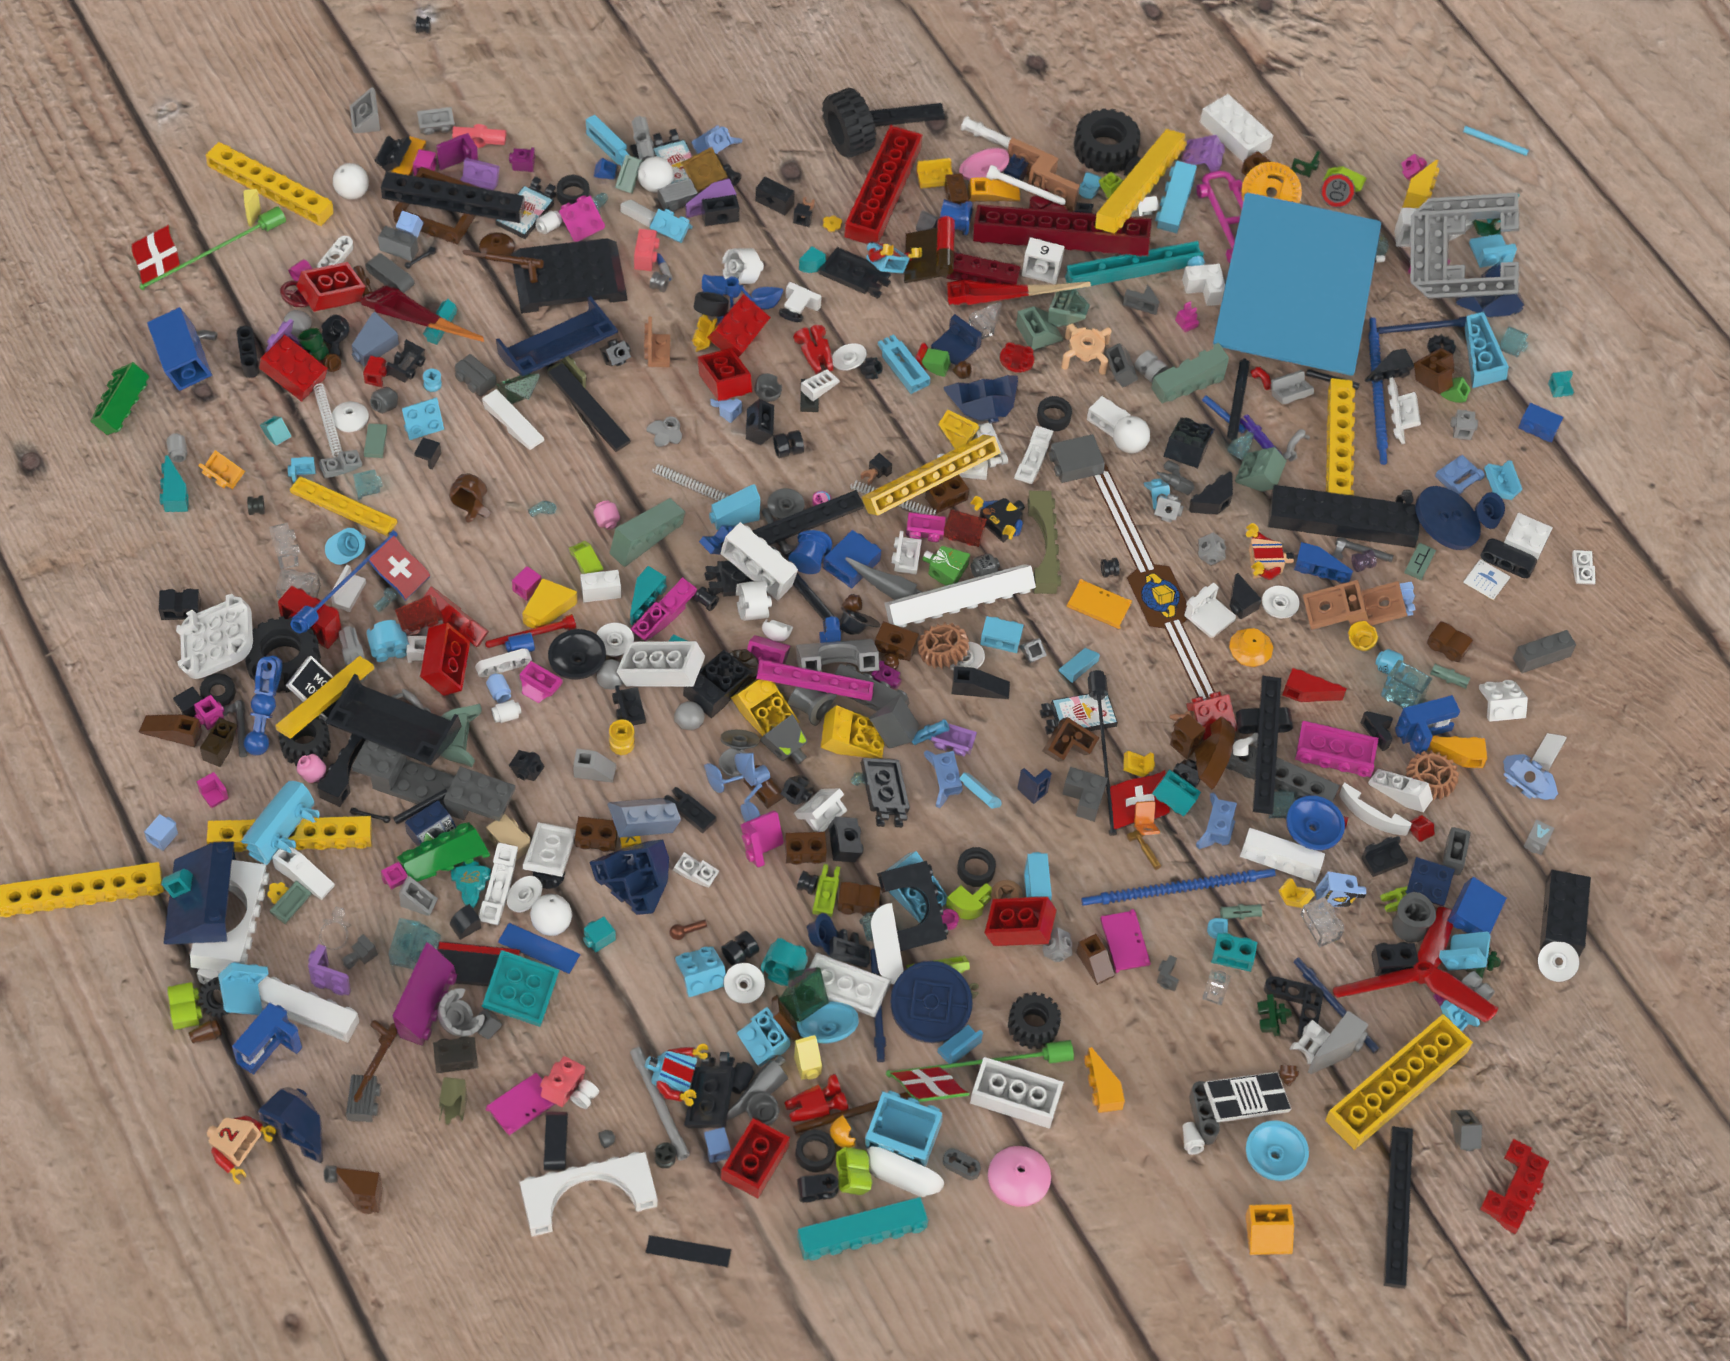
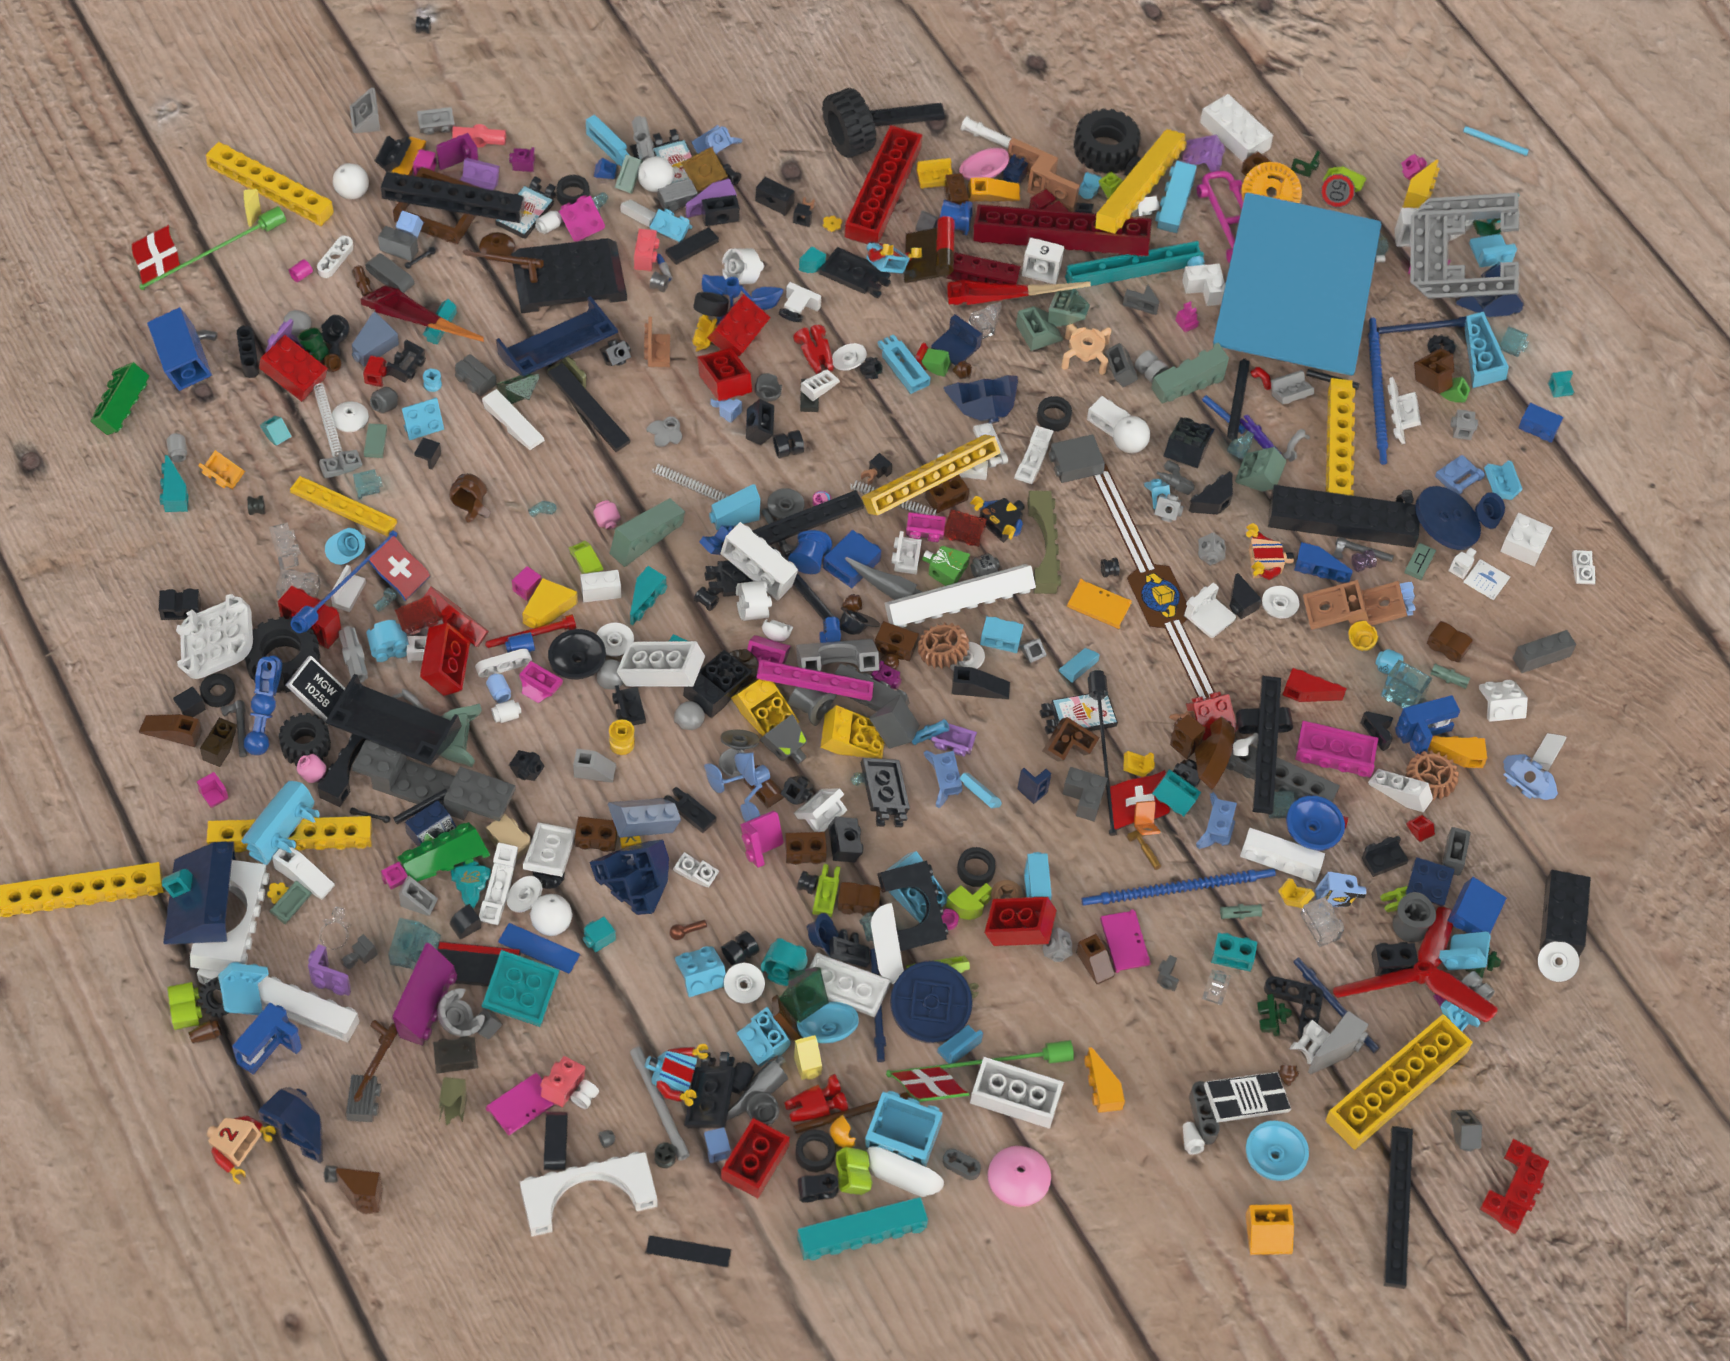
light blue brick [144,814,178,851] -> none
dark pink brick [194,695,225,730] -> none
yellow tile [275,656,374,739] -> none
dark red piece [280,280,310,308] -> none
medium azure bracket [288,457,316,483] -> none
red brick [296,262,365,312] -> none
dark pink slope [631,577,697,641] -> none
yellow wing [938,409,979,449] -> none
white piece [986,165,1066,205] -> none
red dish [1000,342,1034,373] -> none
black tyre [1008,992,1061,1049] -> none
medium azure tile [1207,918,1228,939] -> none
light orange hat [1229,628,1273,667] -> none
white slope [1339,782,1412,836] -> none
black slope [1365,348,1414,382] -> none
black beam [1480,538,1537,578] -> none
light grey brick [1523,820,1554,855] -> none
none -> black tile [666,227,719,265]
none -> white piece [1449,547,1477,579]

